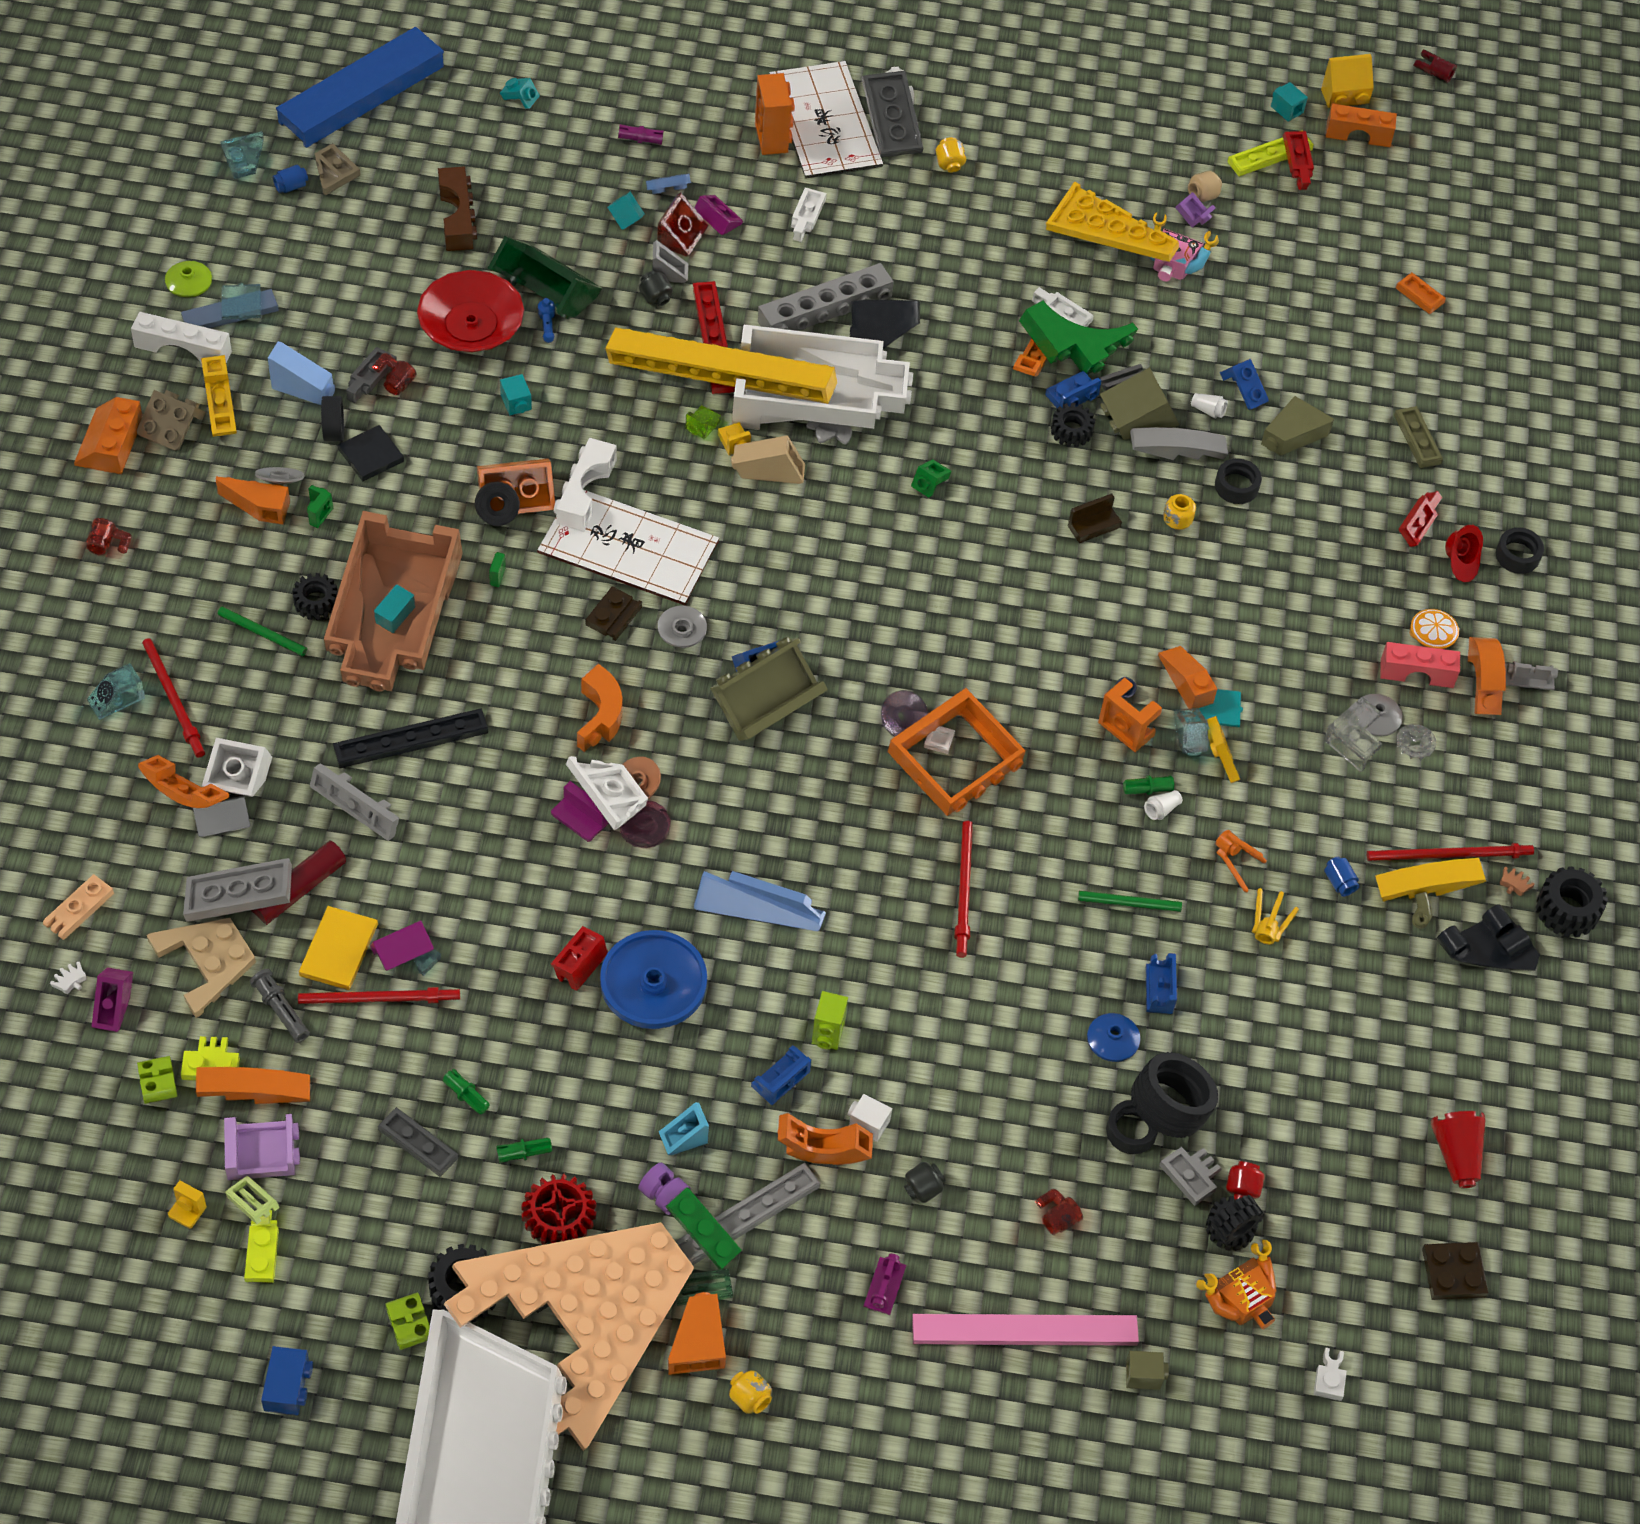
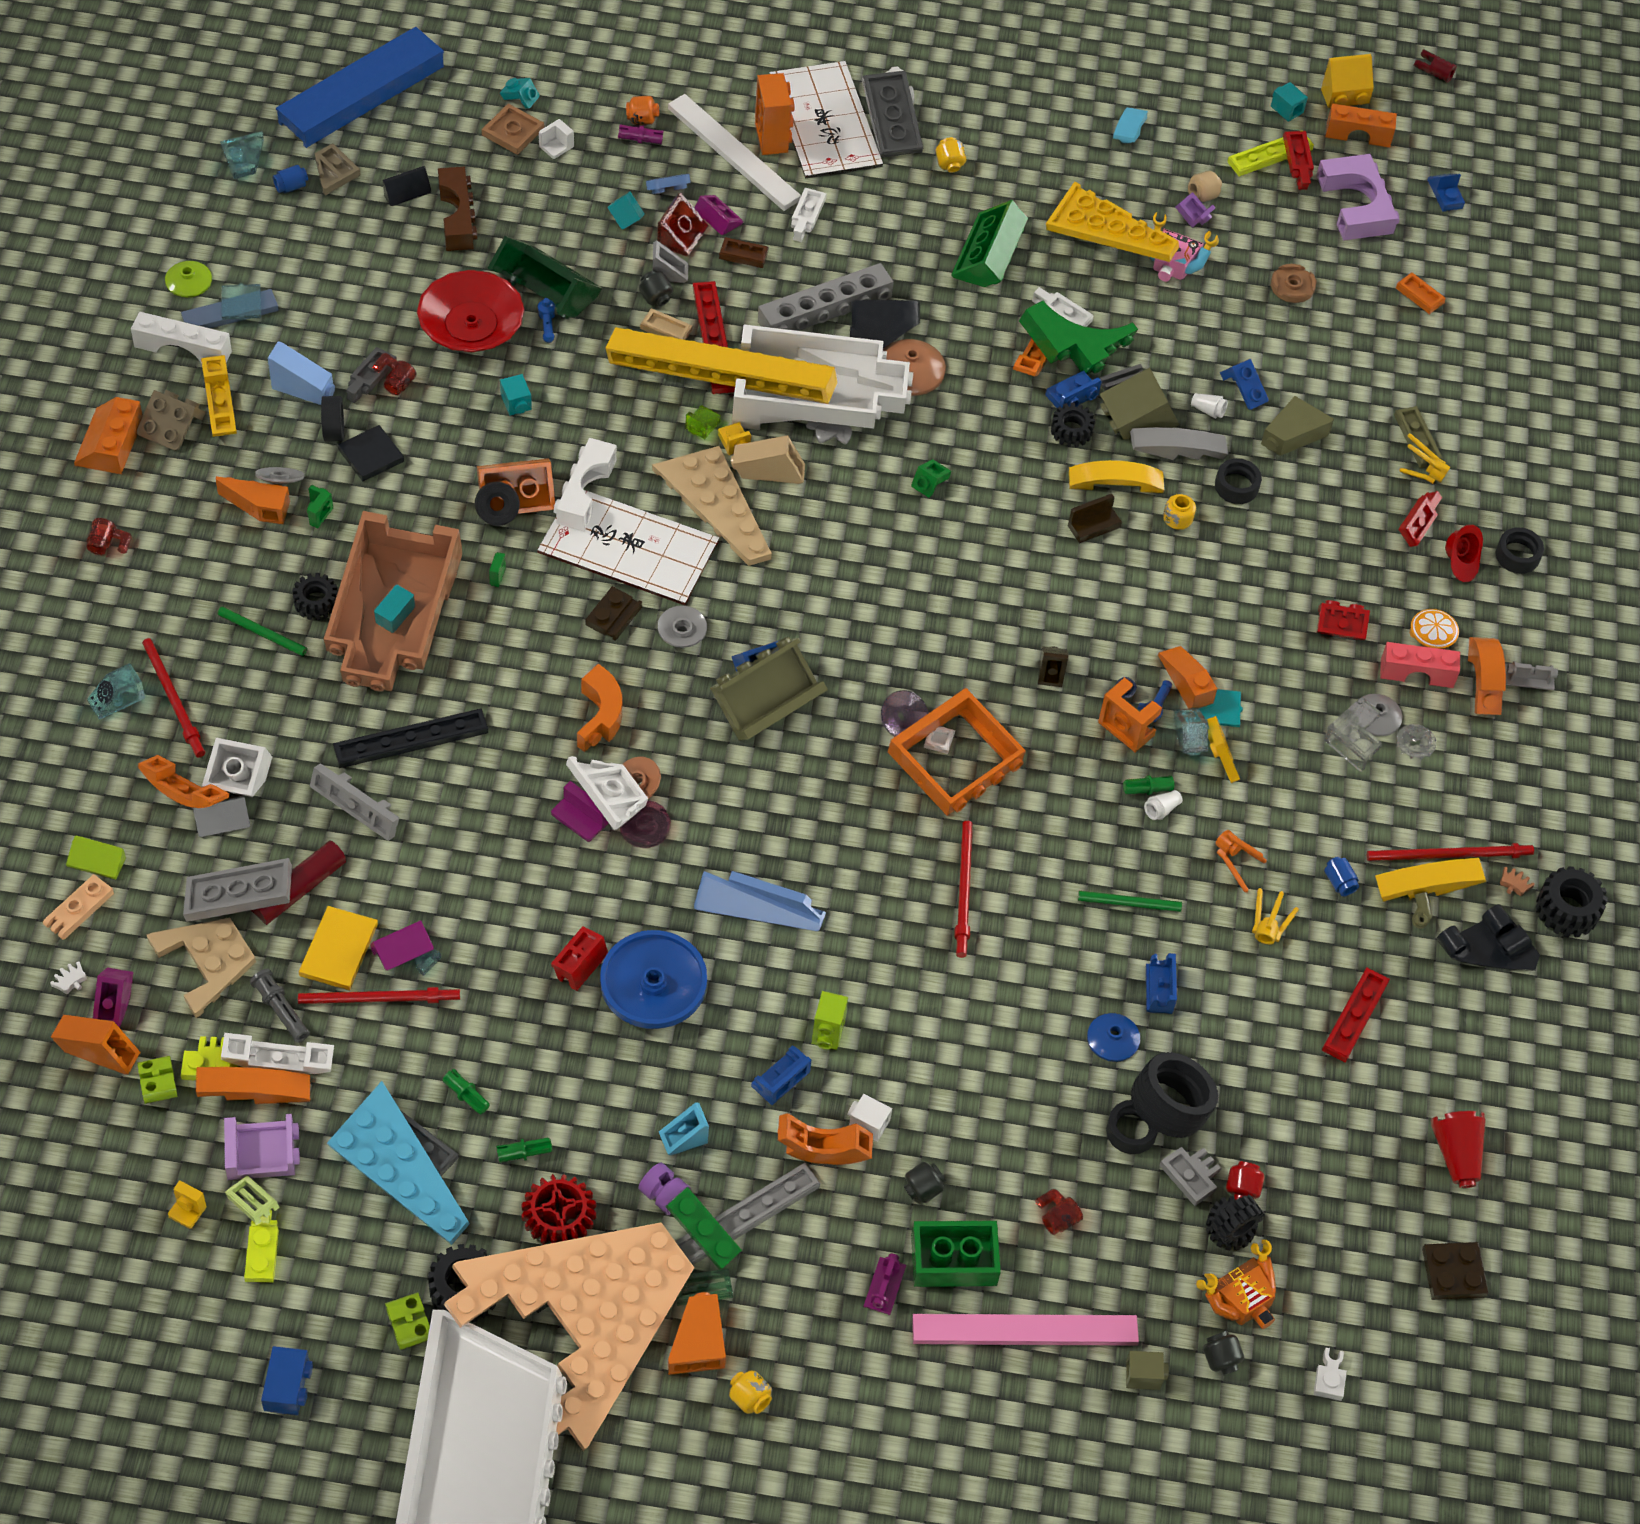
none -> orange slope [51,1015,141,1075]
none -> lime slope [66,836,126,880]
none -> white slope [221,1033,334,1074]
none -> medium azure wing [327,1081,470,1245]
none -> black slope [383,166,431,206]
none -> medium nougat plate [482,103,544,155]
none -> white panel [539,119,574,159]
none -> orange head [626,96,659,125]
none -> tan tile [640,308,692,340]
none -> tan wing [652,446,772,566]
none -> white tile [668,94,801,211]
none -> reddish brown plate [719,237,769,268]
none -> nougat dish [883,339,946,396]
none -> green brick [911,1221,1001,1287]
none -> green slope [951,200,1028,287]
none -> dark brown slope [1038,646,1068,687]
none -> yellow slope [1069,460,1164,493]
none -> medium azure slope [1113,107,1148,143]
none -> blue piece [1138,680,1173,723]
none -> pearl dark grey head [1203,1331,1244,1375]
none -> medium nougat plate [1270,264,1317,303]
none -> lavender arch [1316,154,1399,241]
none -> red bracket [1316,600,1370,641]
none -> red tile [1322,967,1390,1063]
none -> yellow plant [1399,433,1450,484]
none -> blue slope [1427,174,1465,212]

